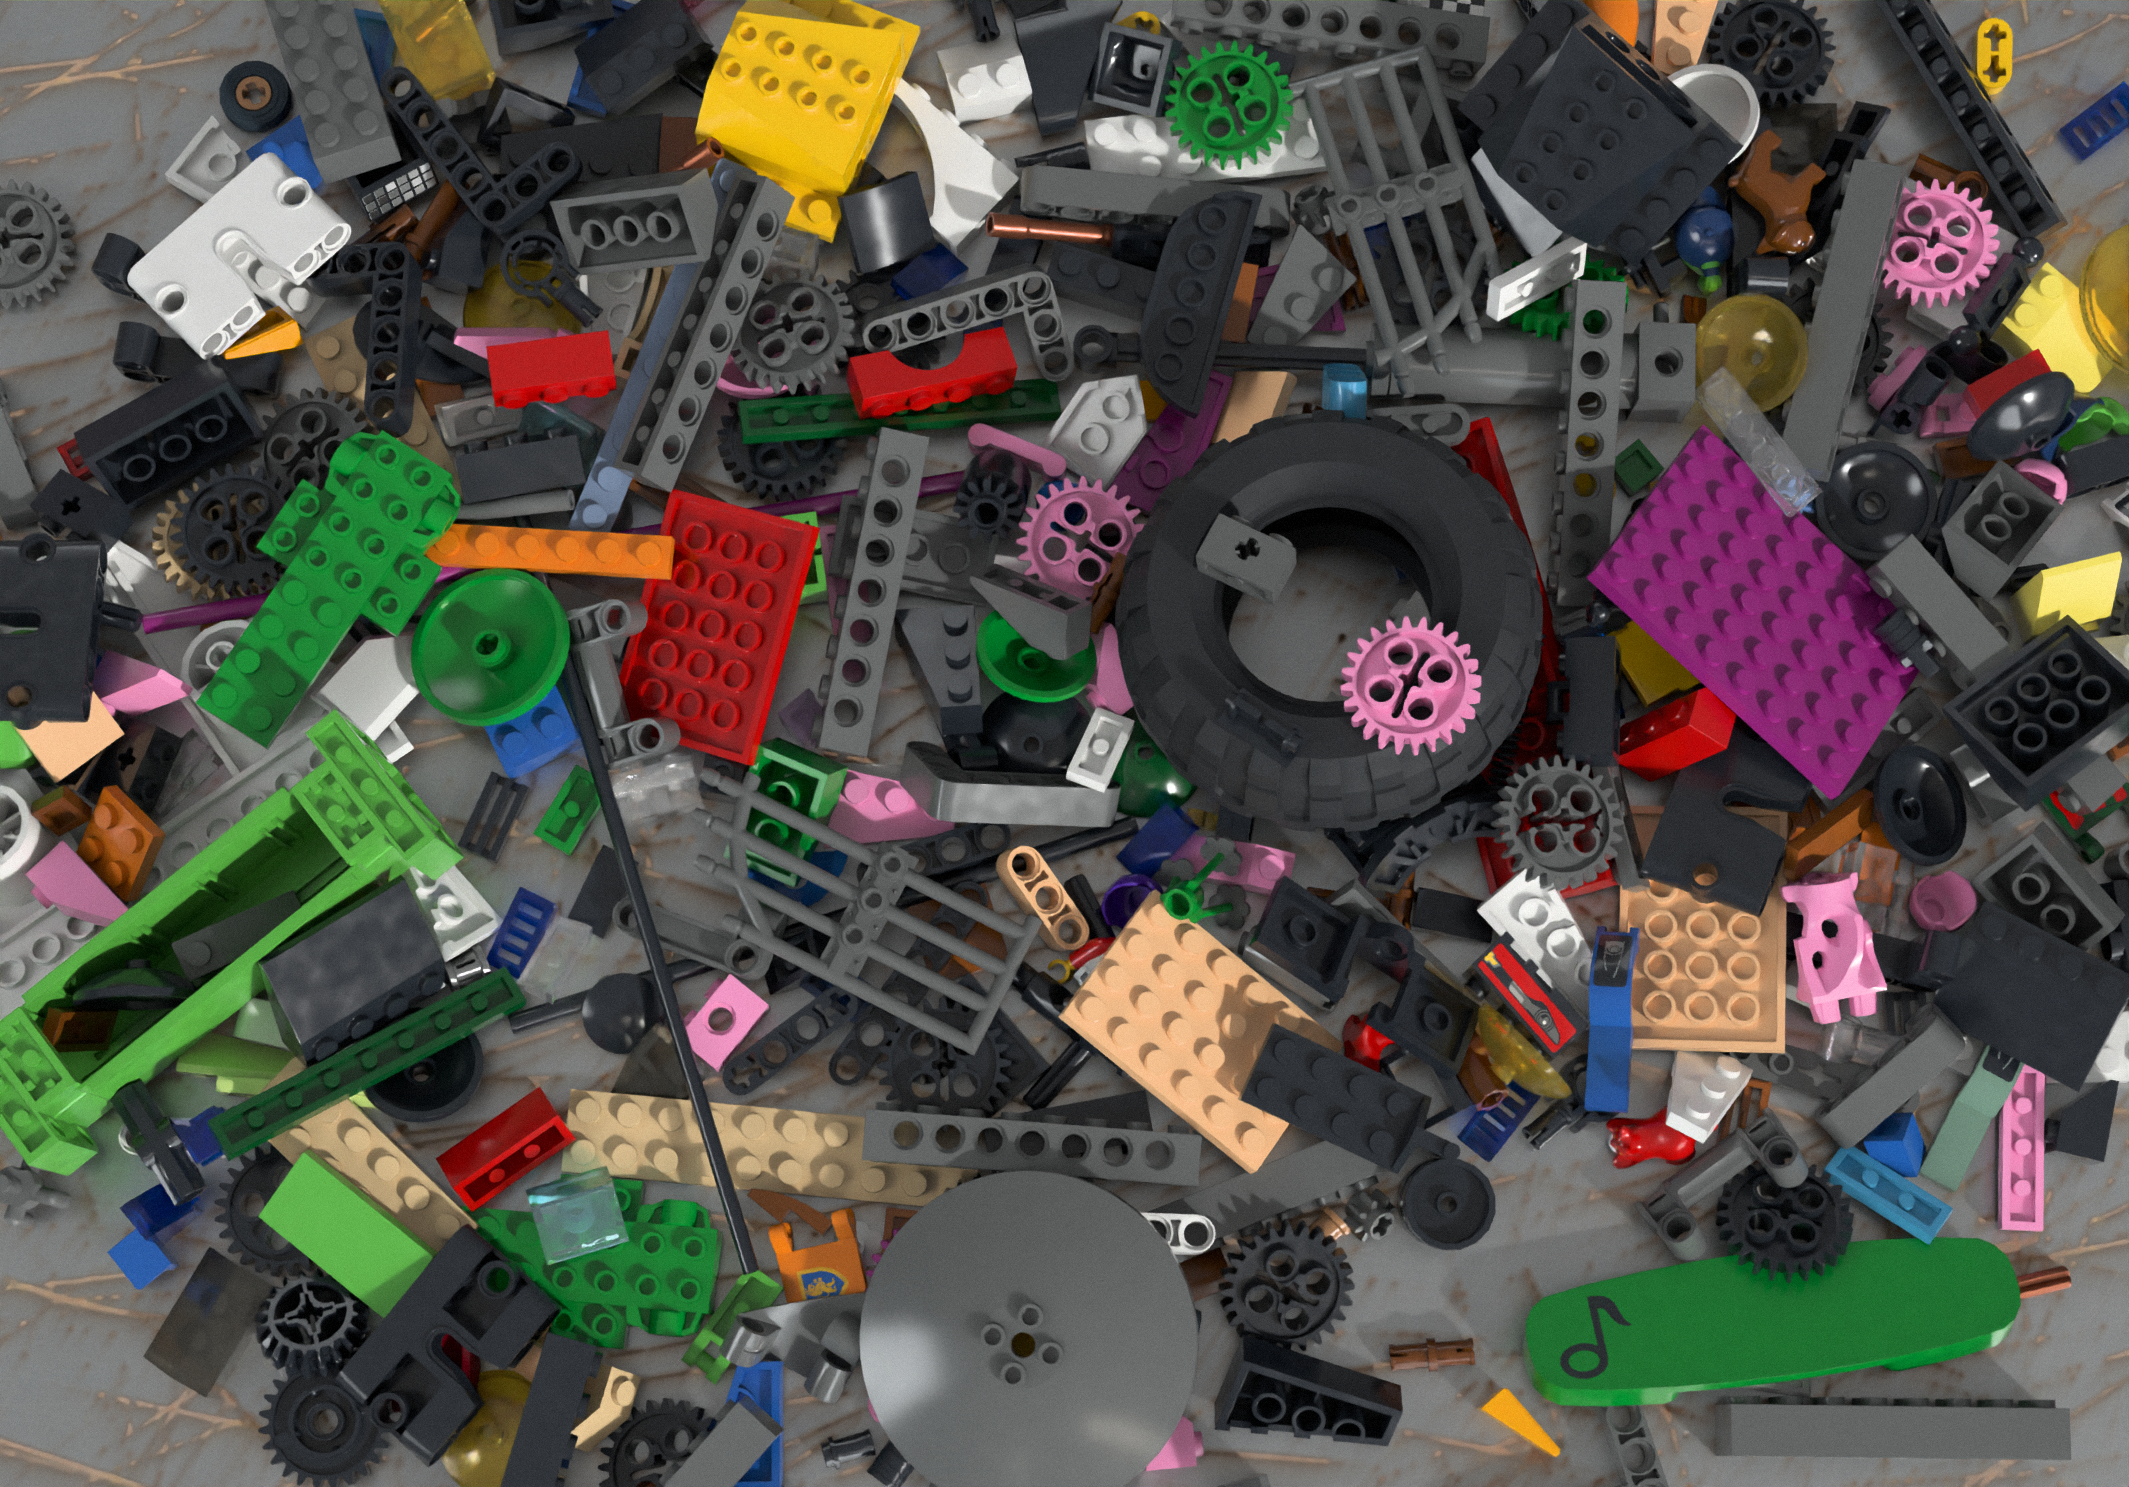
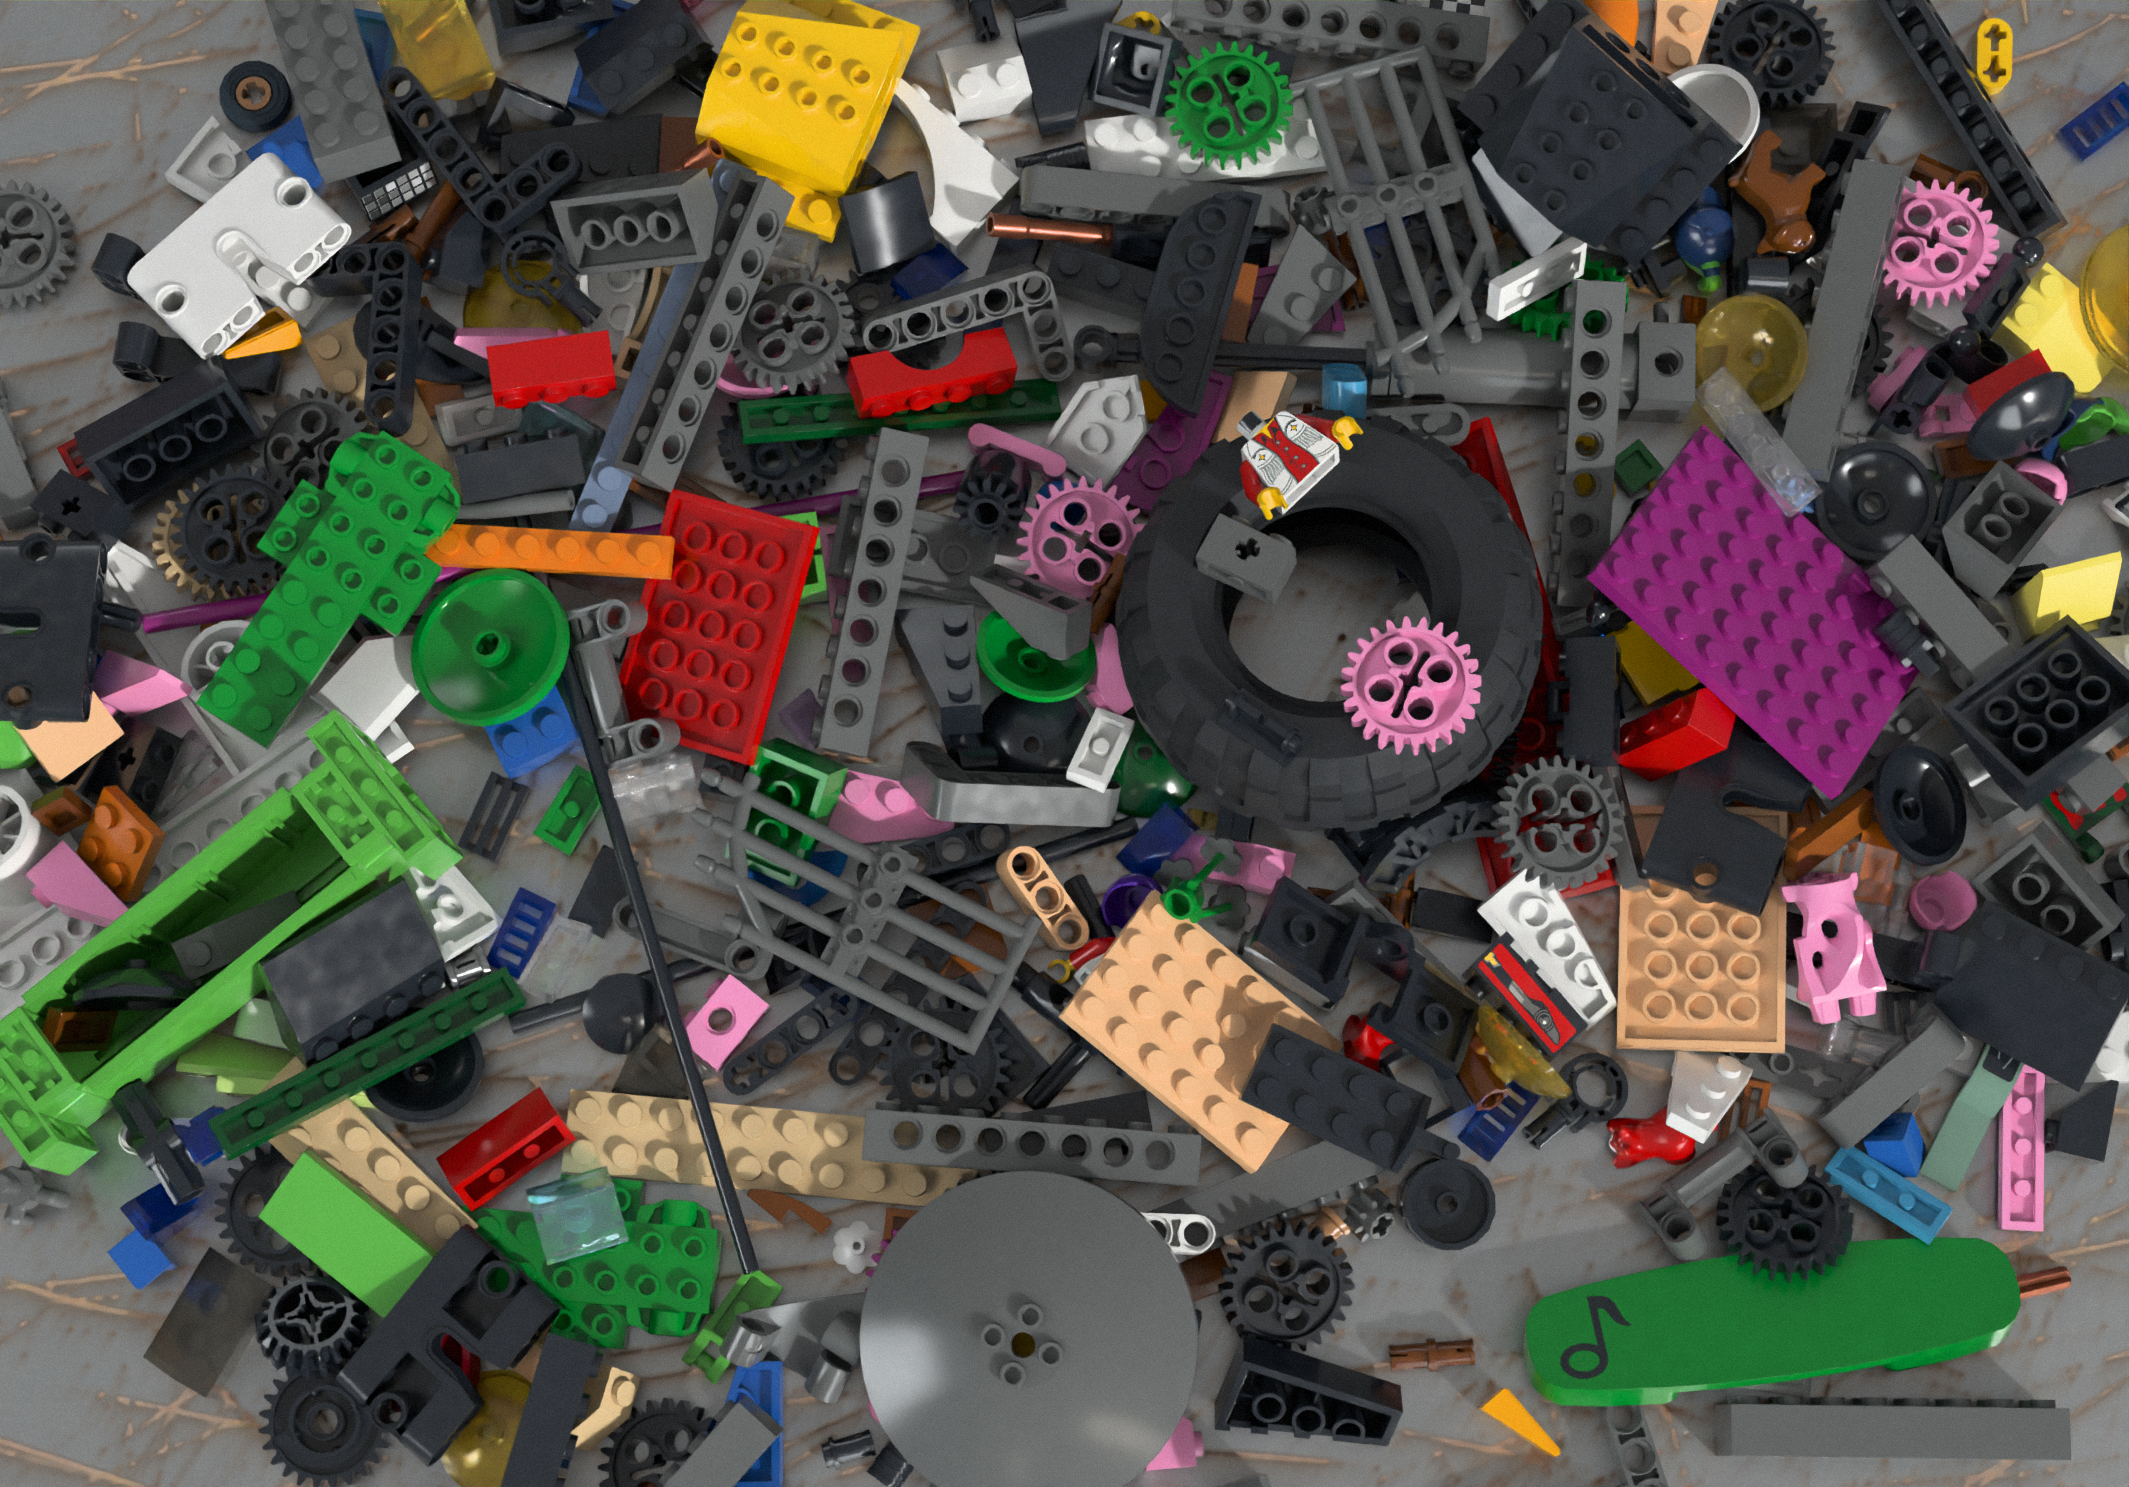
orange flag [768,1208,868,1303] -> none
blue piece [1584,926,1640,1113] -> none
none -> torso [1236,411,1363,520]

